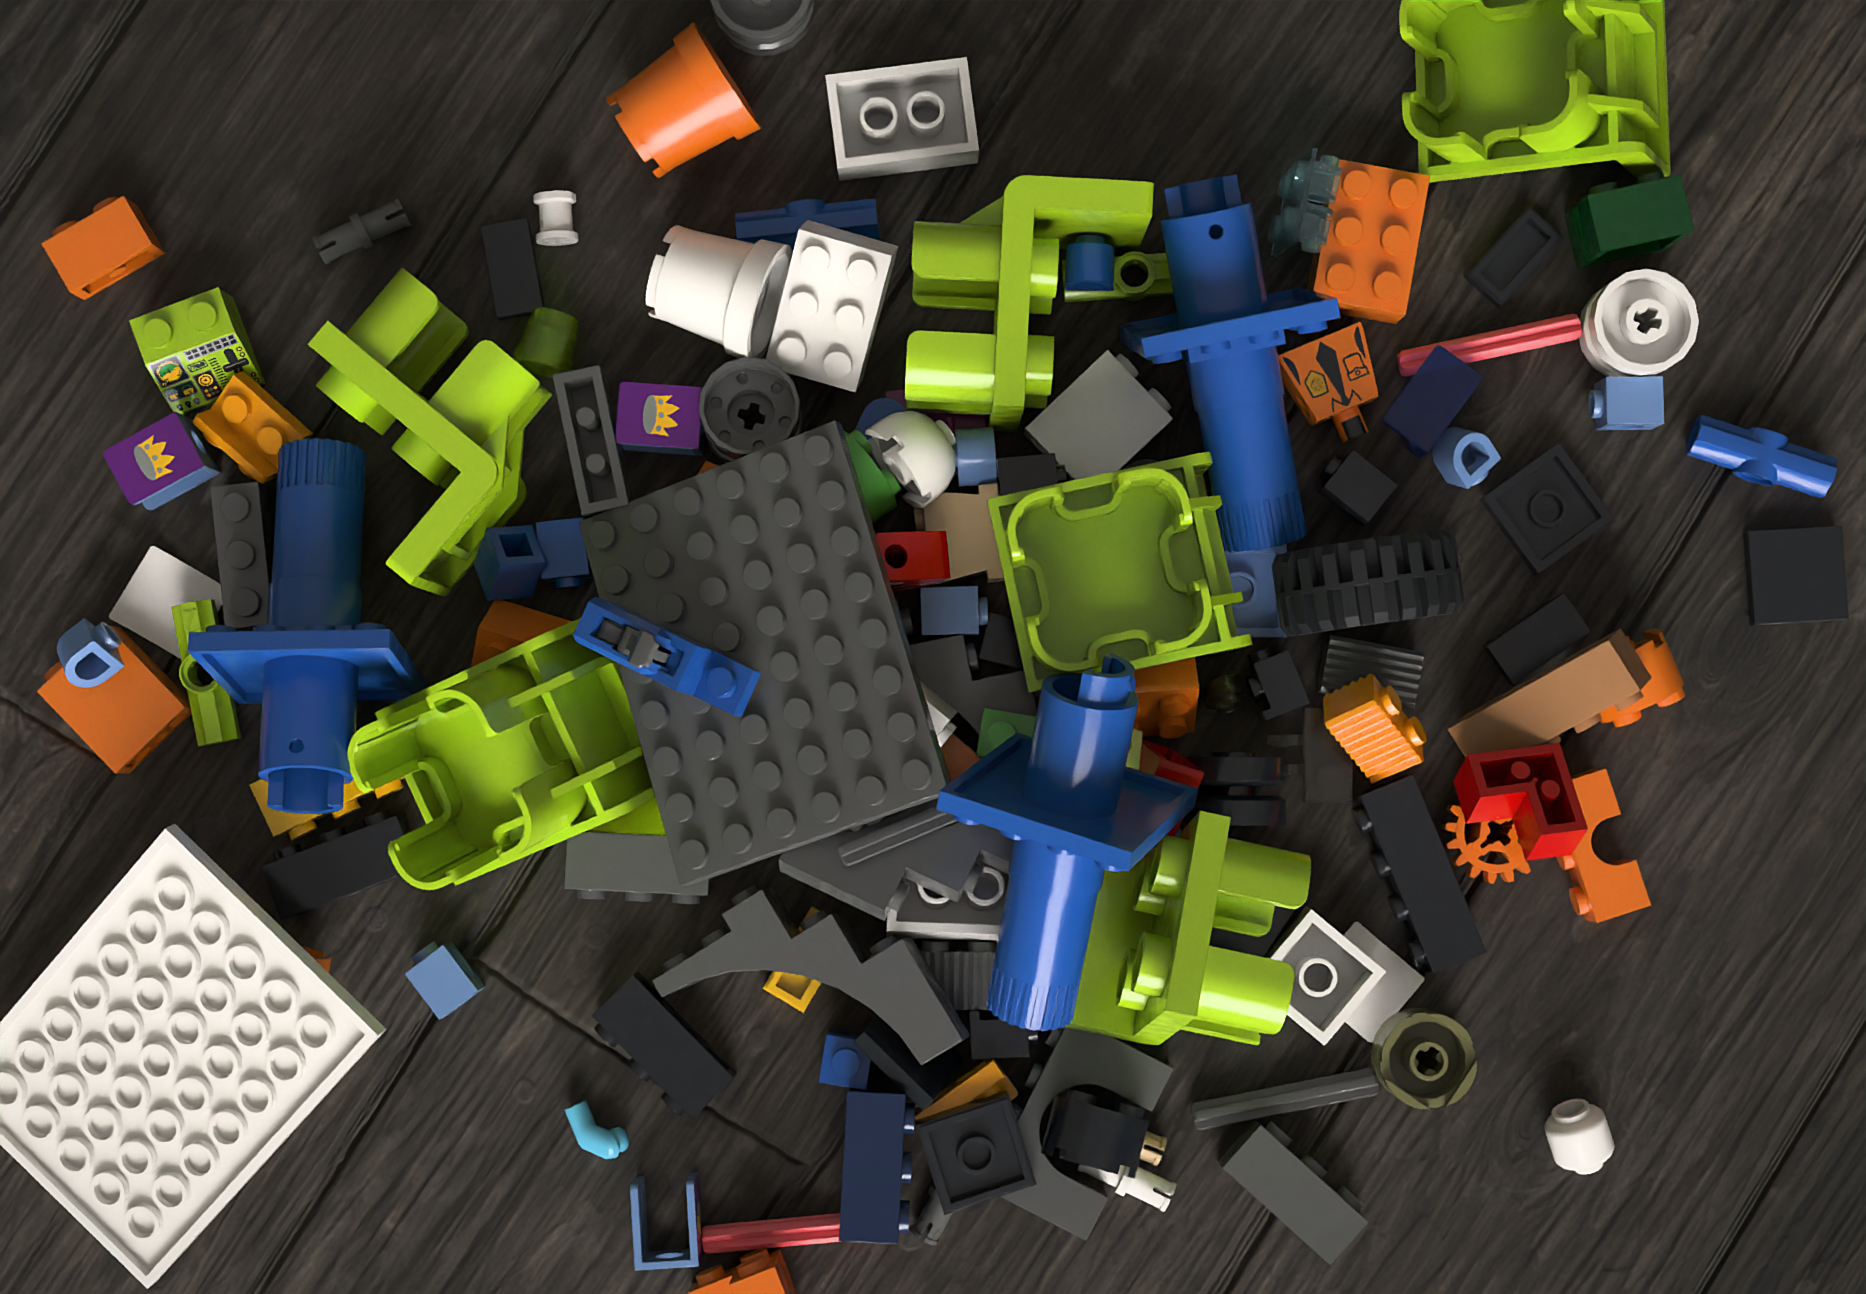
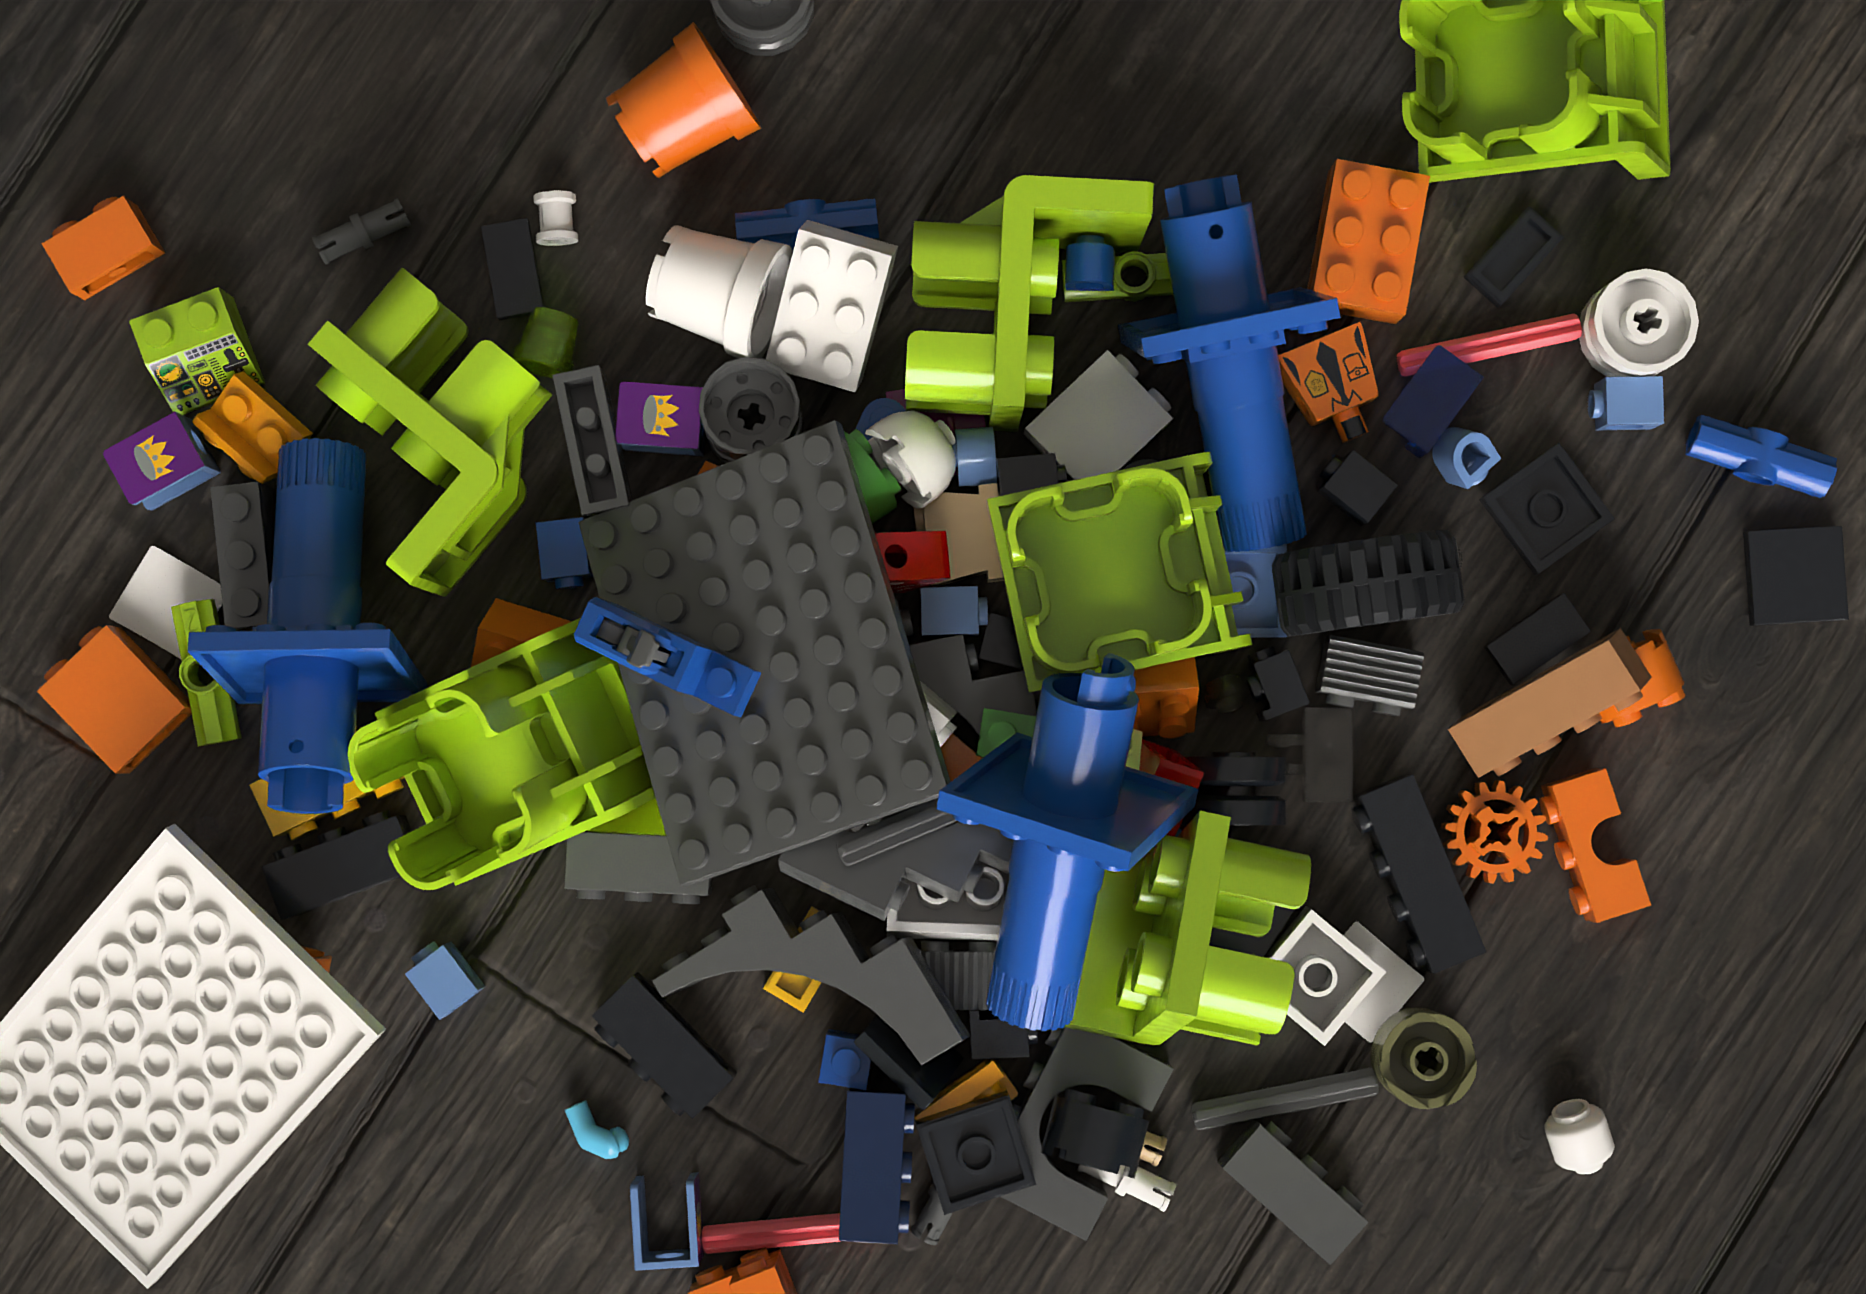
medium blue plate [57,618,124,688] -> none
blue brick [474,525,545,601] -> none
white brick [825,57,979,181] -> none
clear light blue hinge [1268,147,1342,258] -> none
light orange brick [1323,673,1427,784] -> none
red brick [1453,743,1588,861] -> none
dark green piece [1564,171,1694,270] -> none

